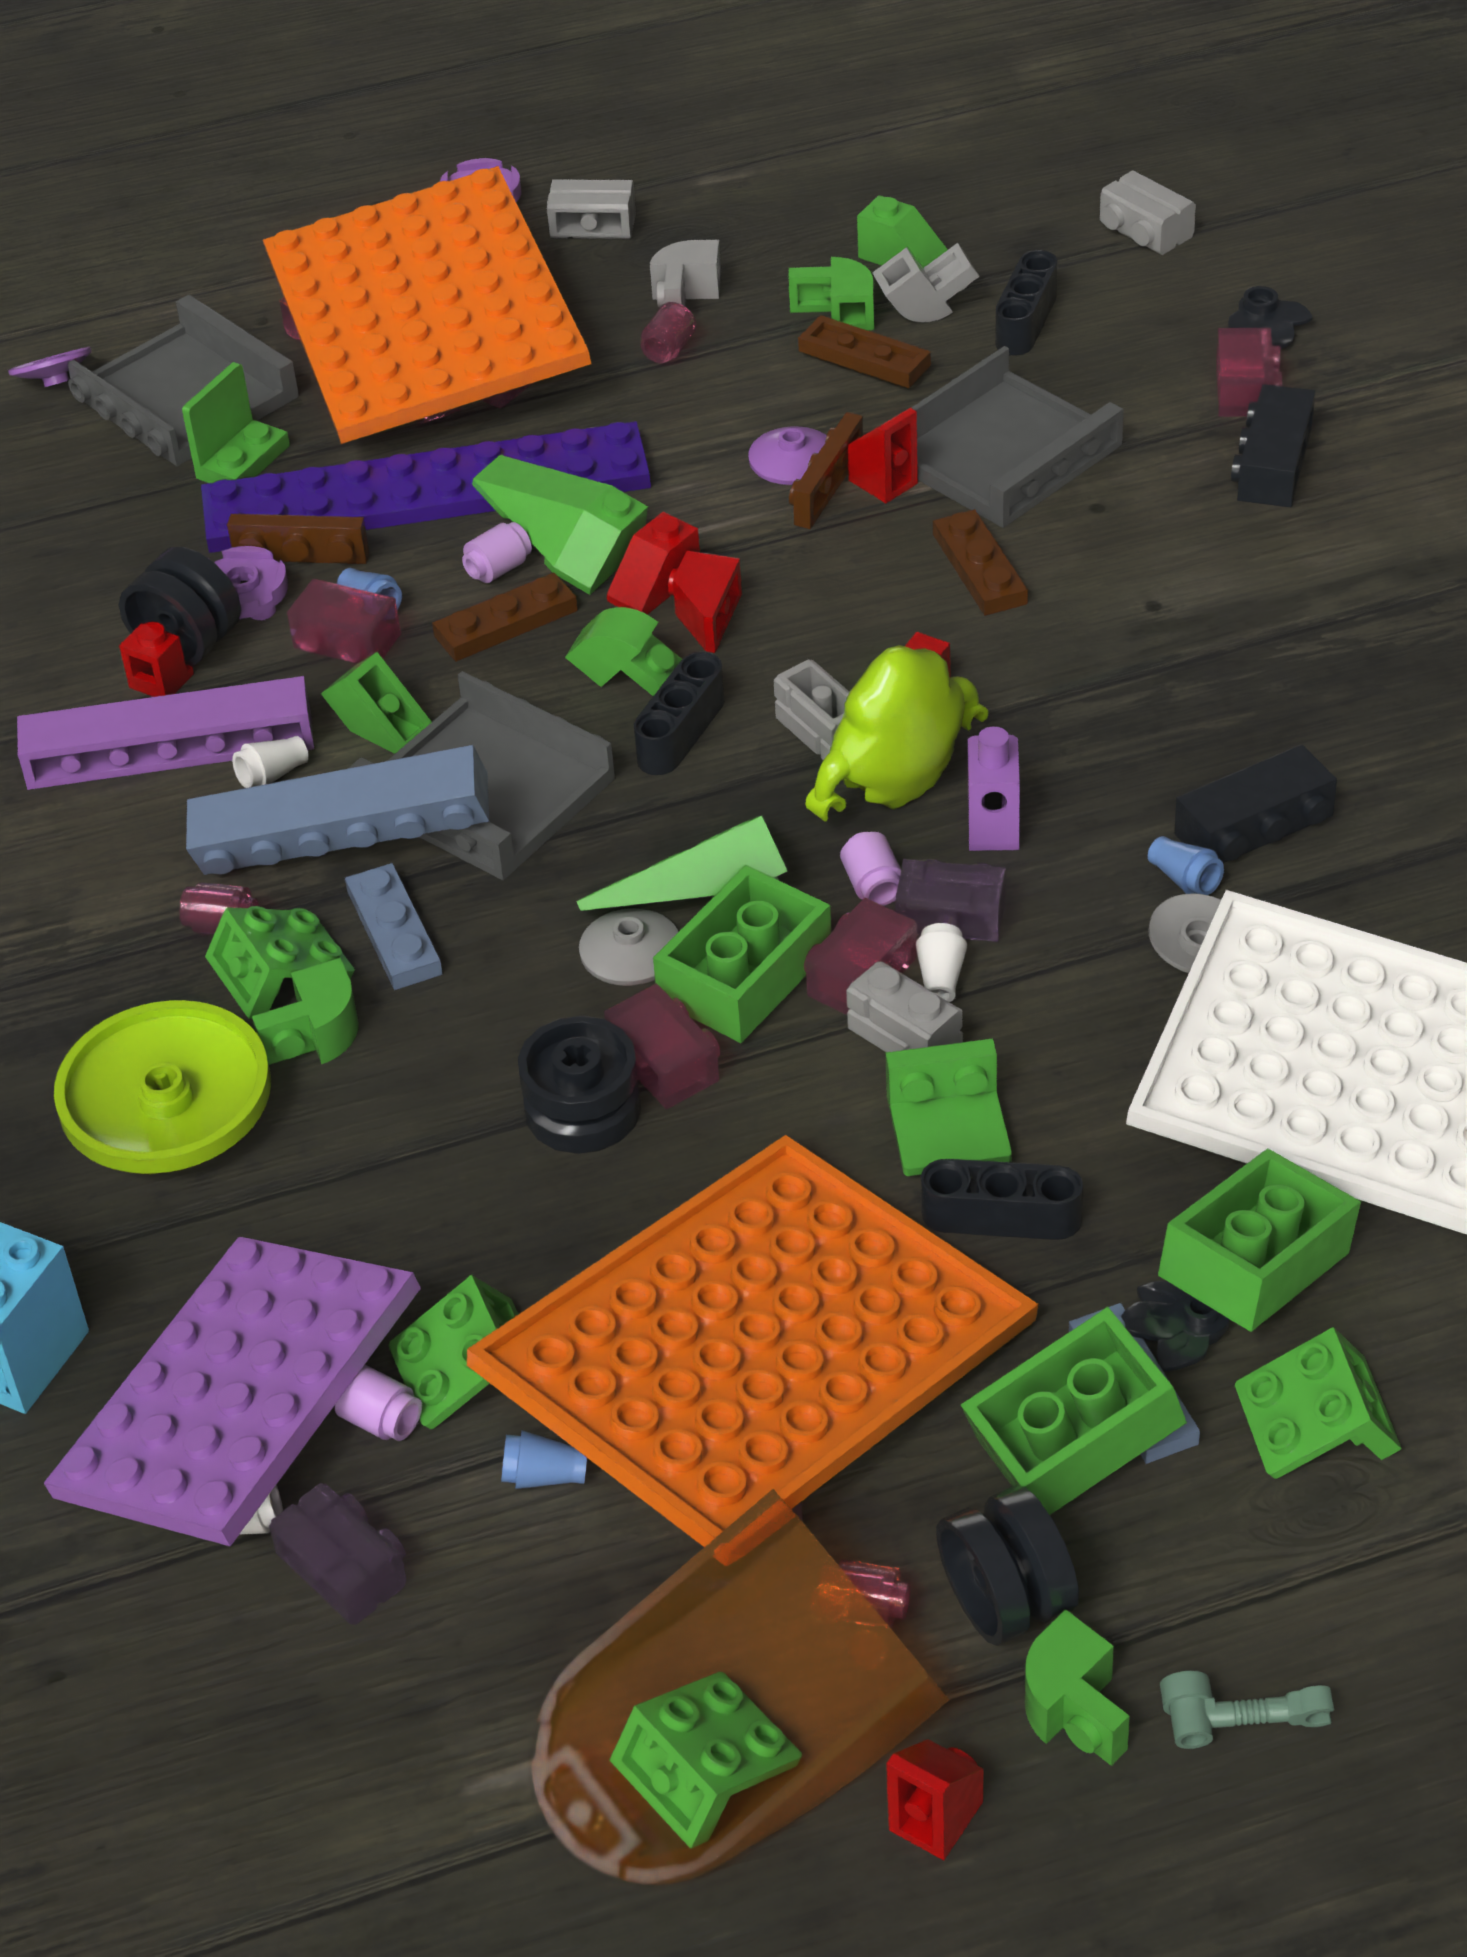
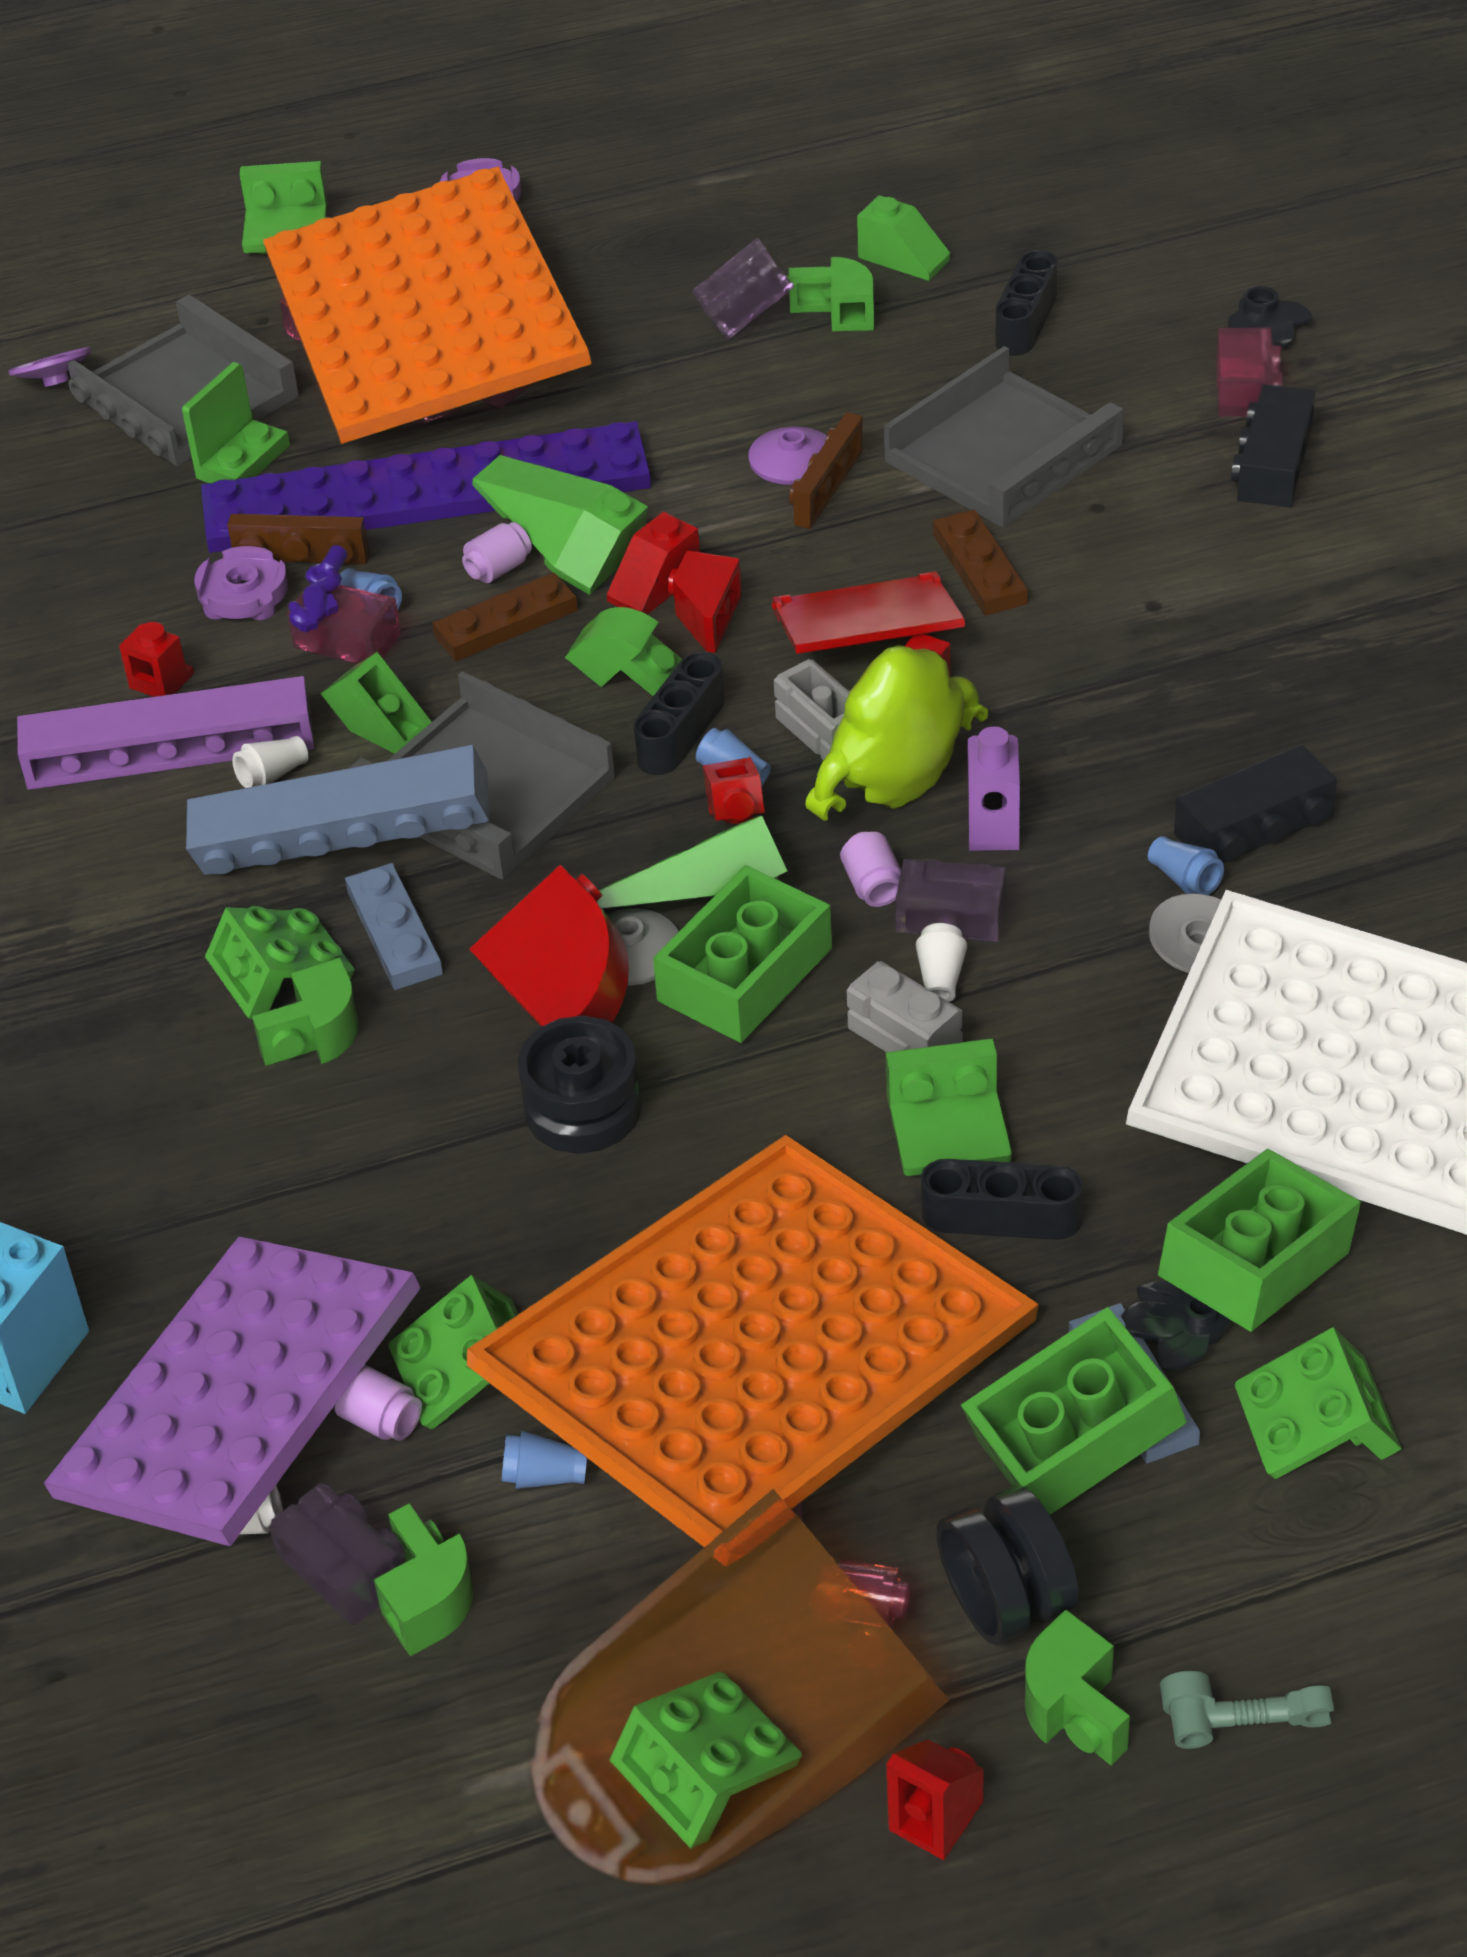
lime dish [54,1000,271,1174] -> none
black wheel [118,547,241,667] -> none
clear pink brick [180,882,259,934] -> none
light grey brick [547,180,636,239] -> none
clear pink brick [604,983,720,1110] -> none
clear pink brick [641,302,696,363] -> none
light grey brick [650,240,721,324] -> none
reddish brown plate [798,315,931,388] -> none
clear pink brick [804,898,917,1015] -> none
red slope [848,408,918,504] -> none
light grey brick [873,243,979,322] -> none
light grey brick [1100,170,1196,255] -> none
none -> bright green bracket [240,161,328,254]
none -> dark purple animal [289,545,347,633]
none -> bright green brick [374,1503,473,1656]
none -> red brick [469,865,629,1027]
none -> clear purple brick [692,238,795,340]
none -> medium blue cone [695,728,771,787]
none -> red brick [702,757,765,824]
none -> red piece [772,571,965,654]

